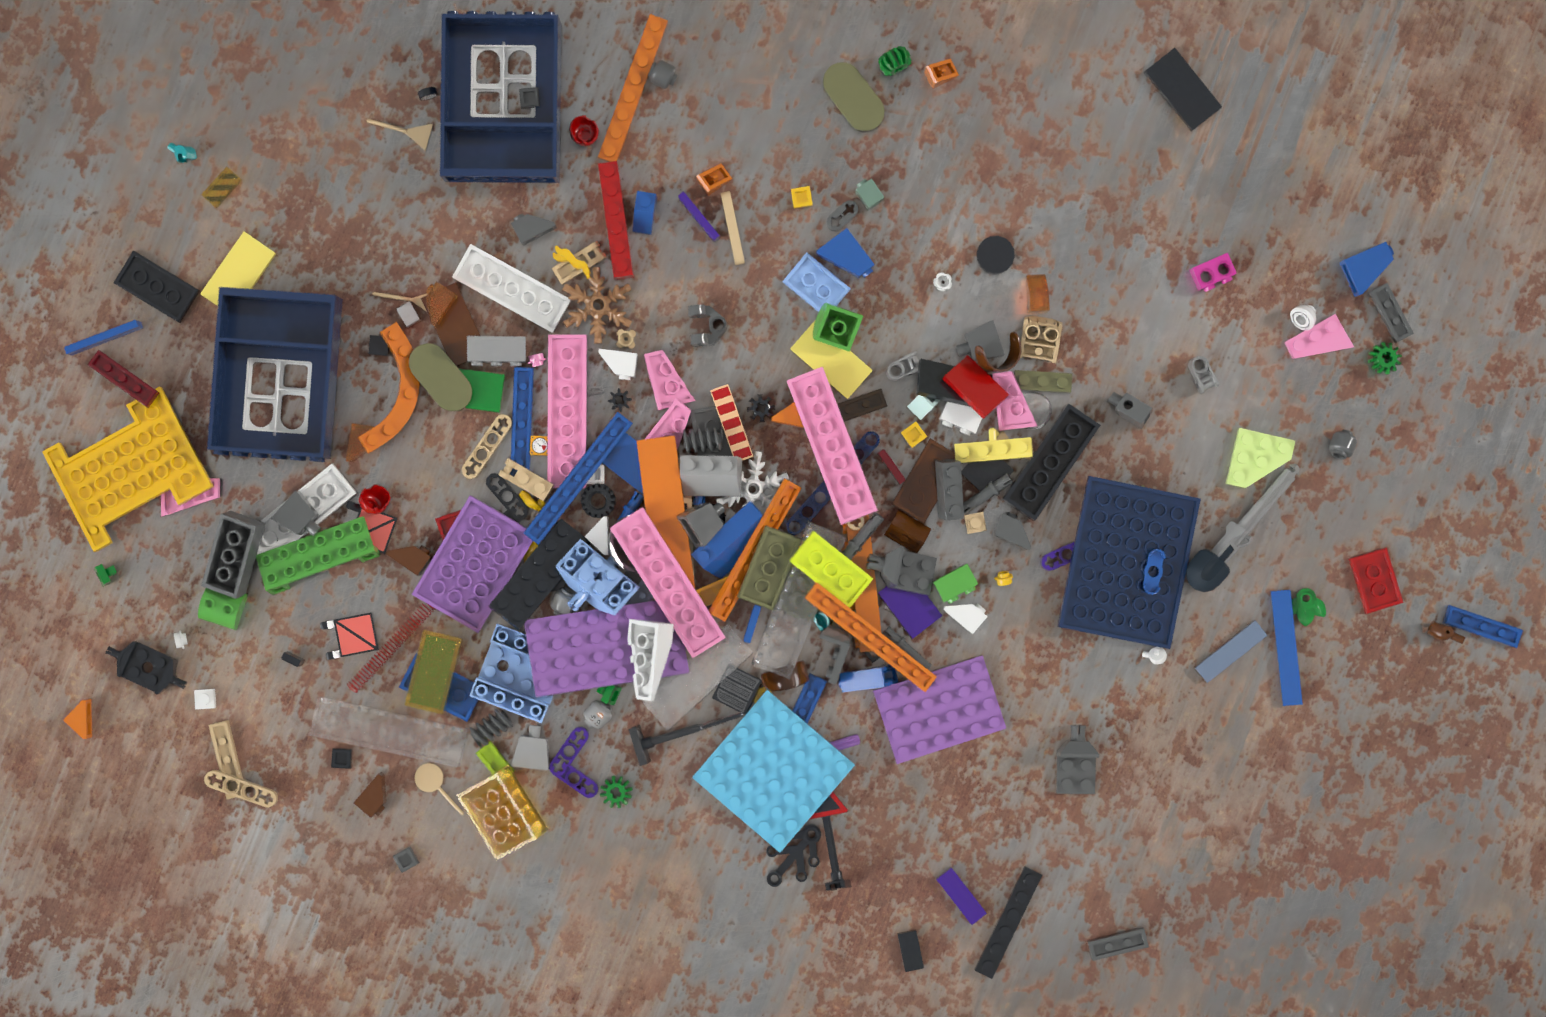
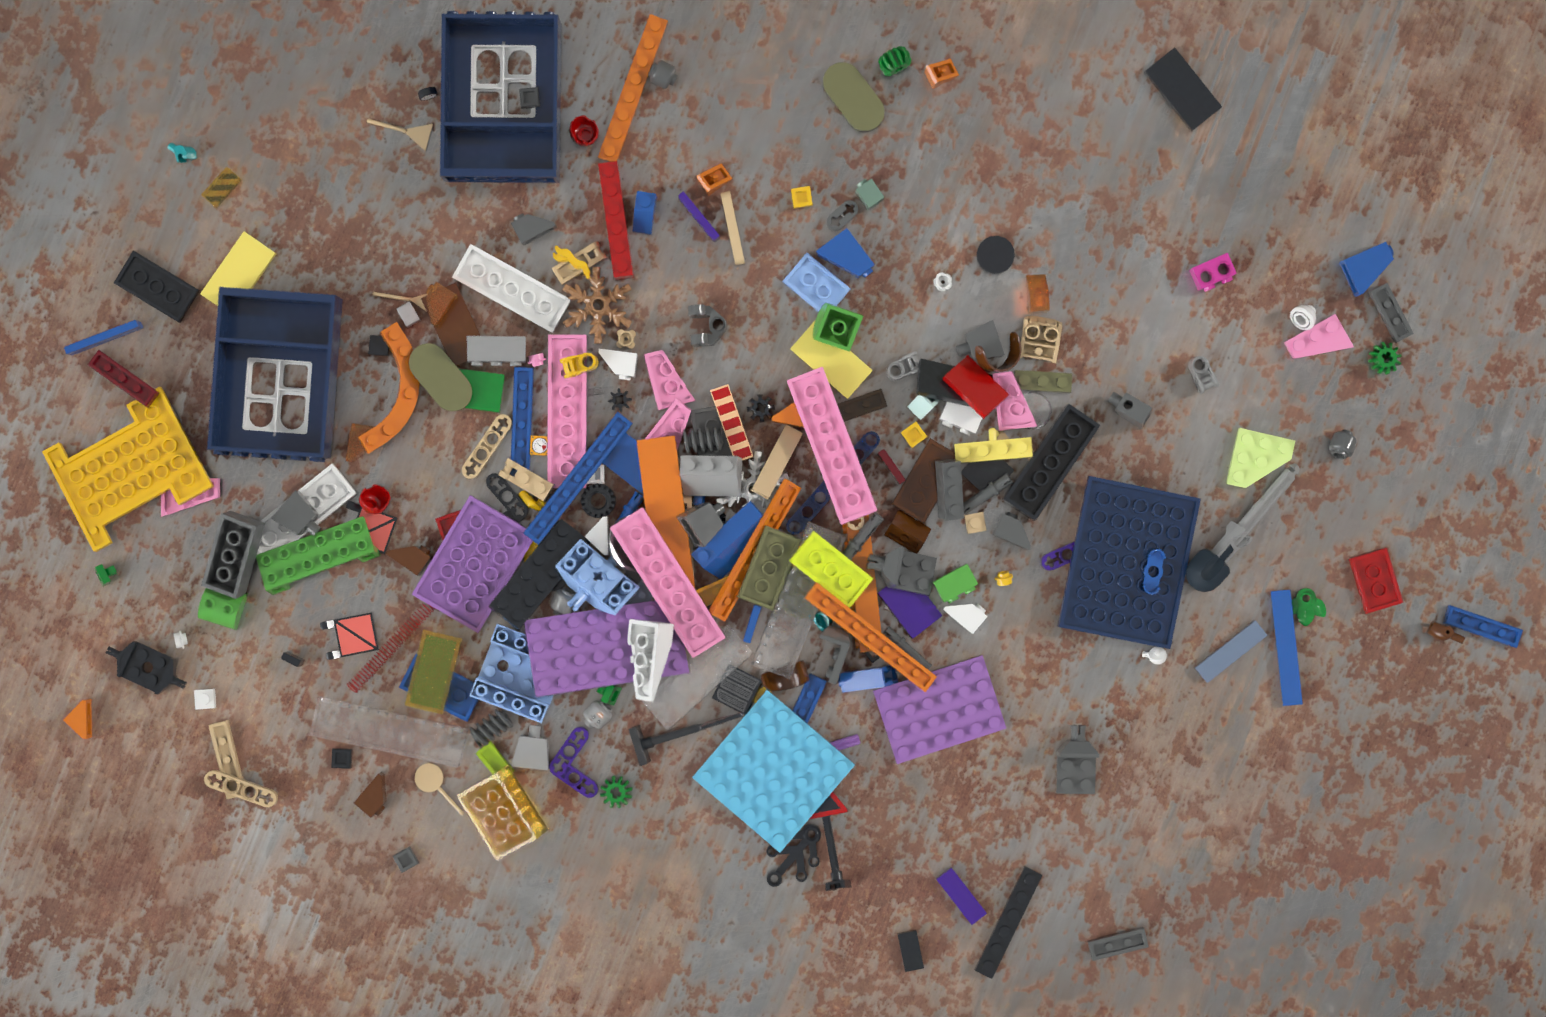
none -> yellow piece [559,353,599,379]
none -> tan tile [751,424,803,499]

